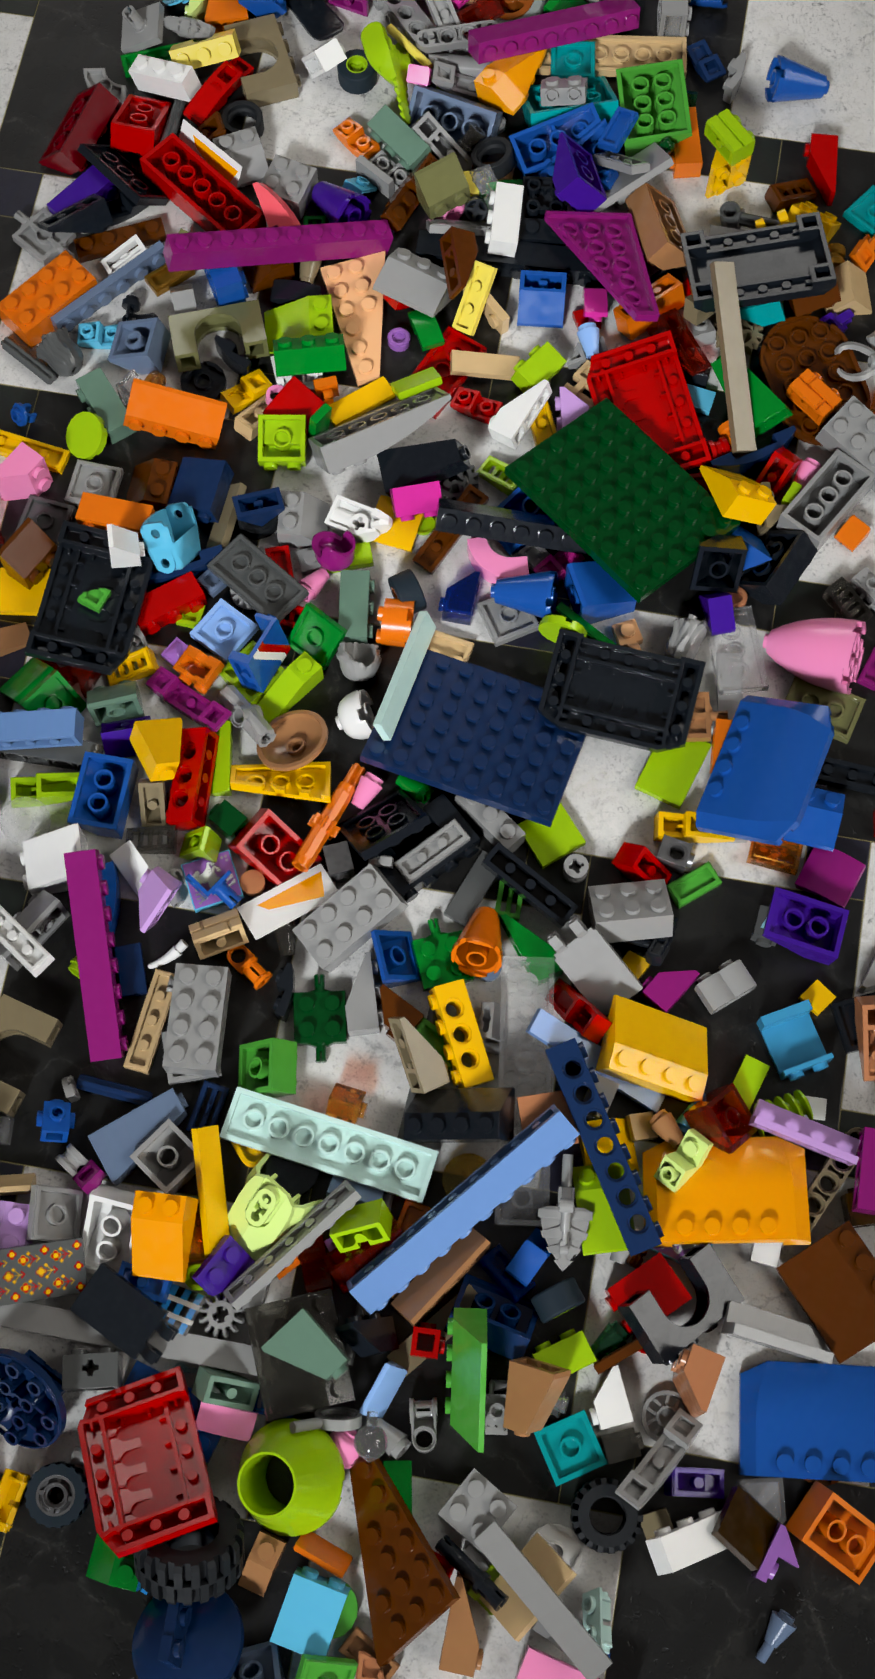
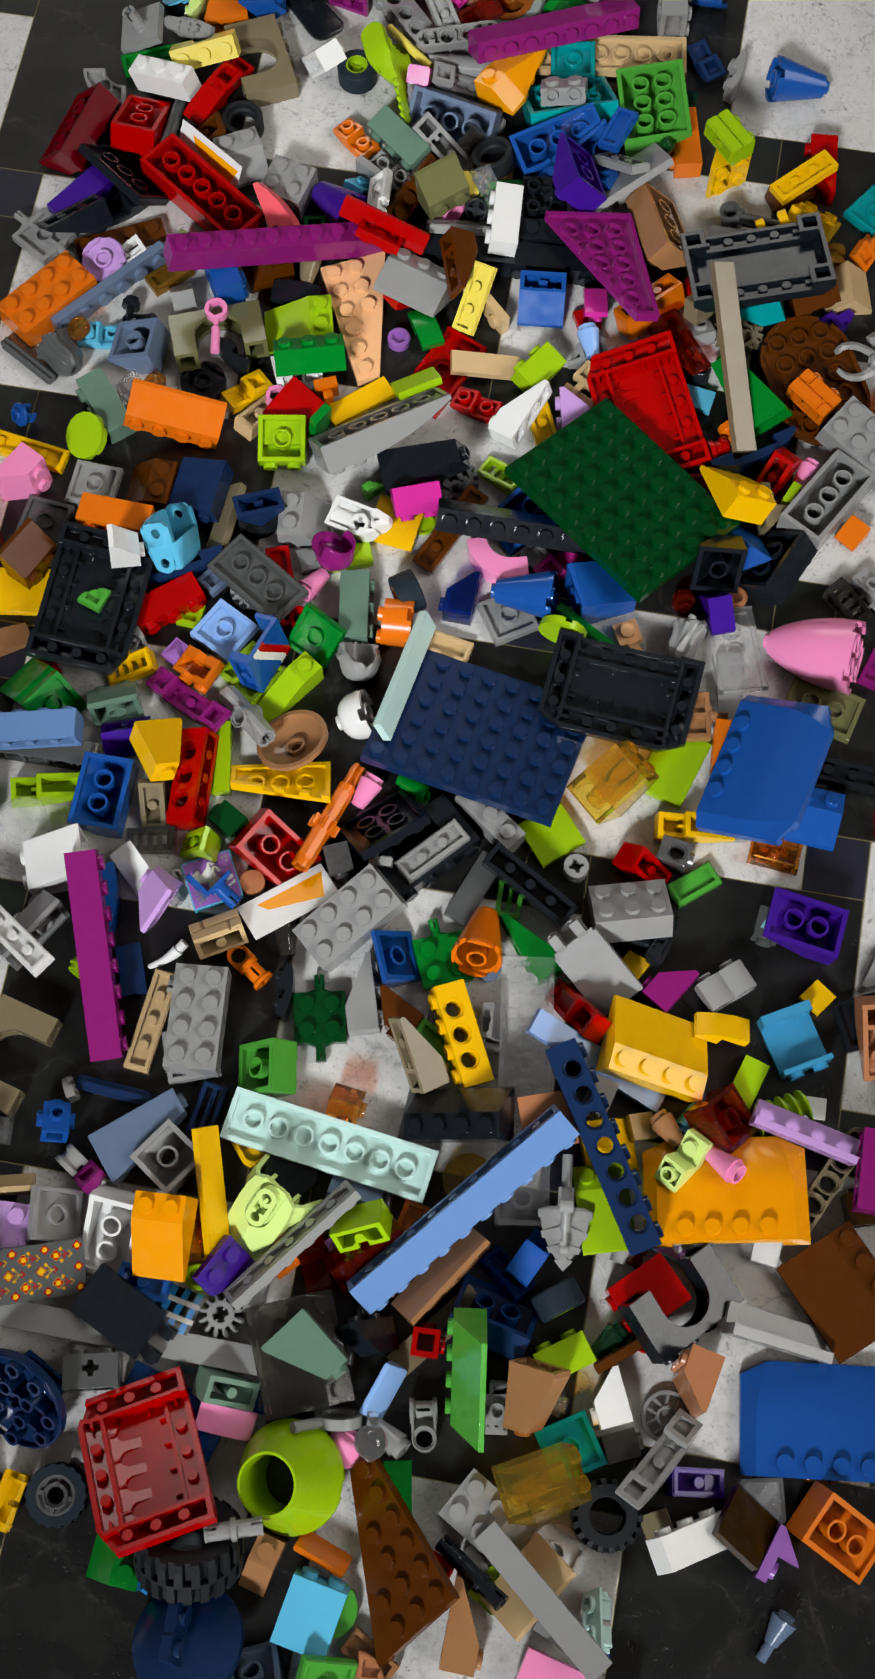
clear red slope [55,666,102,699] -> none
magenta slope [795,848,866,909] -> none
none -> clear orange tile [67,316,90,341]
none -> lavender tile [81,237,127,283]
none -> light grey pin [203,1516,264,1544]
none -> bright pink piece [204,298,229,354]
none -> red bracket [339,194,430,256]
none -> bright green tile [362,480,385,502]
none -> white hinge [367,167,393,213]
none -> clear yellow slope [491,1442,593,1526]
none -> clear yellow slope [566,740,660,825]
none -> clear red plate [671,590,696,612]
none -> yellow slope [694,1012,750,1047]
none -> bright pink cone [705,1147,747,1184]
none -> yellow plate [769,149,839,206]

